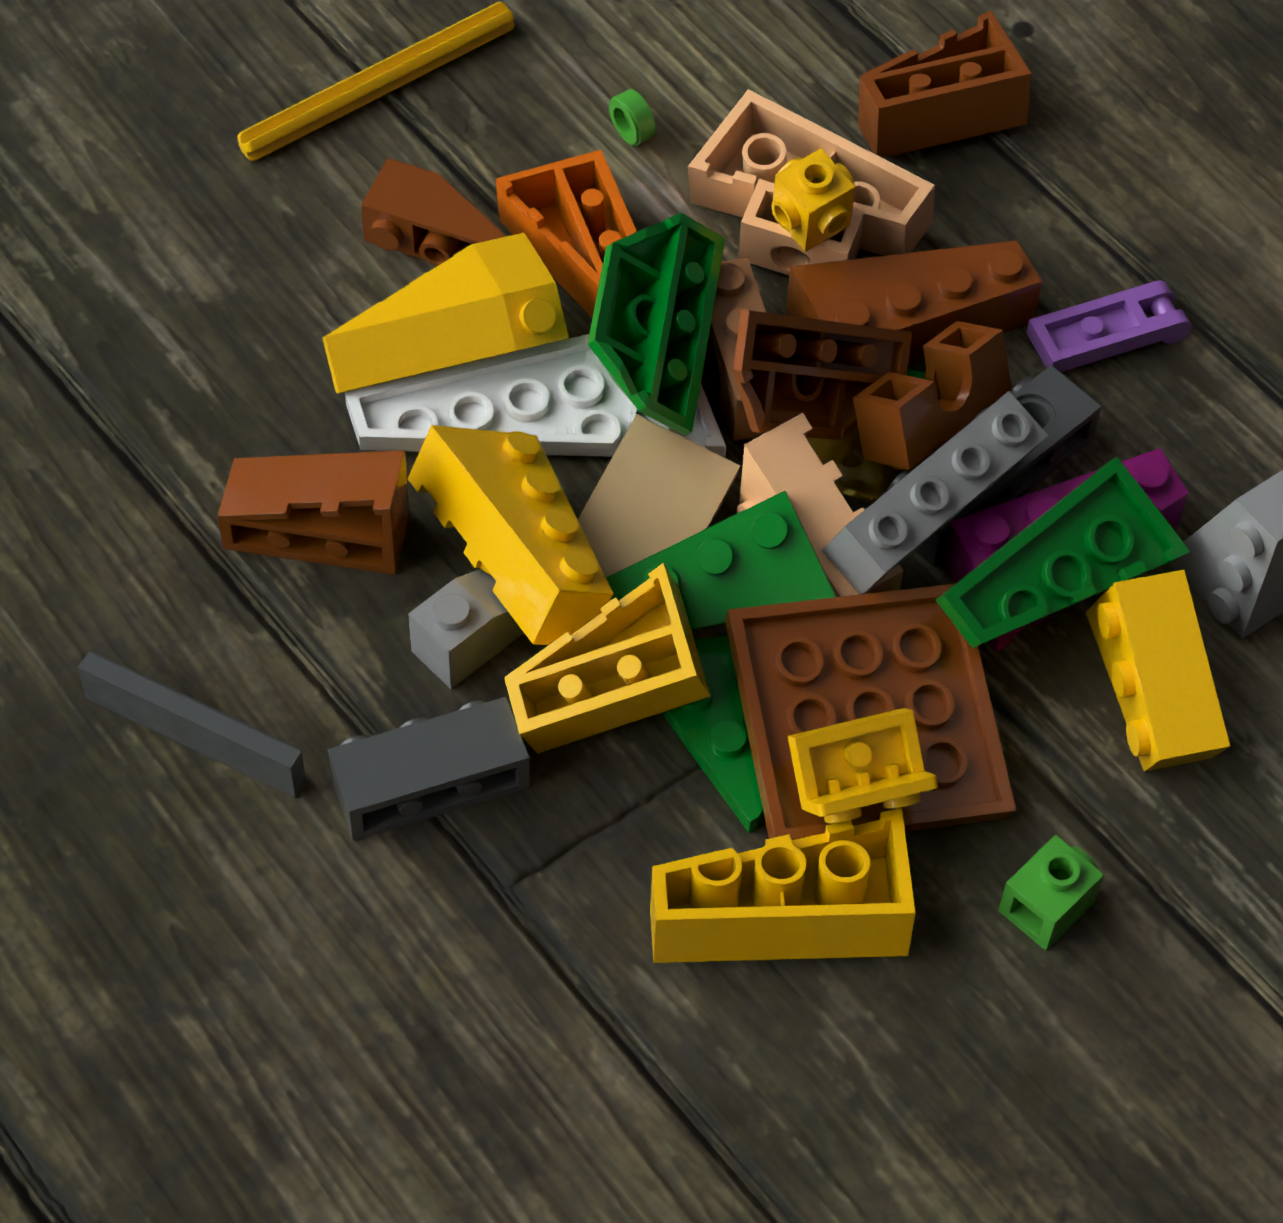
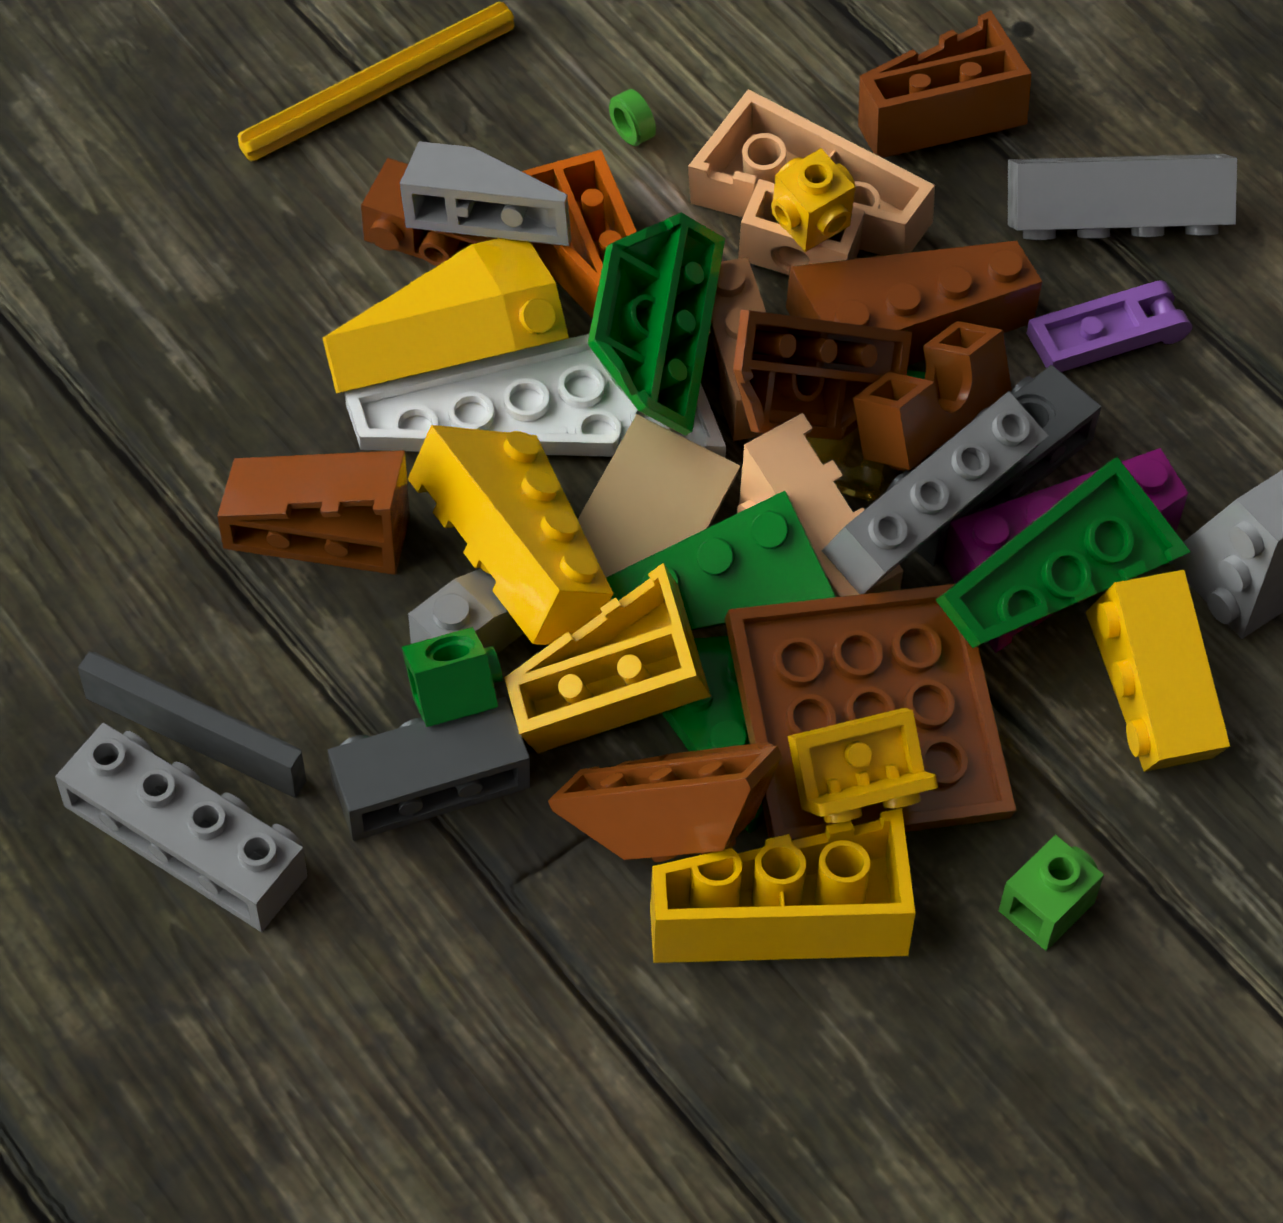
none -> light grey brick [55,722,308,932]
none -> light grey slope [400,141,572,246]
none -> green brick [402,627,503,727]
none -> dark orange wedge [548,742,782,862]
none -> light grey brick [1008,154,1237,240]

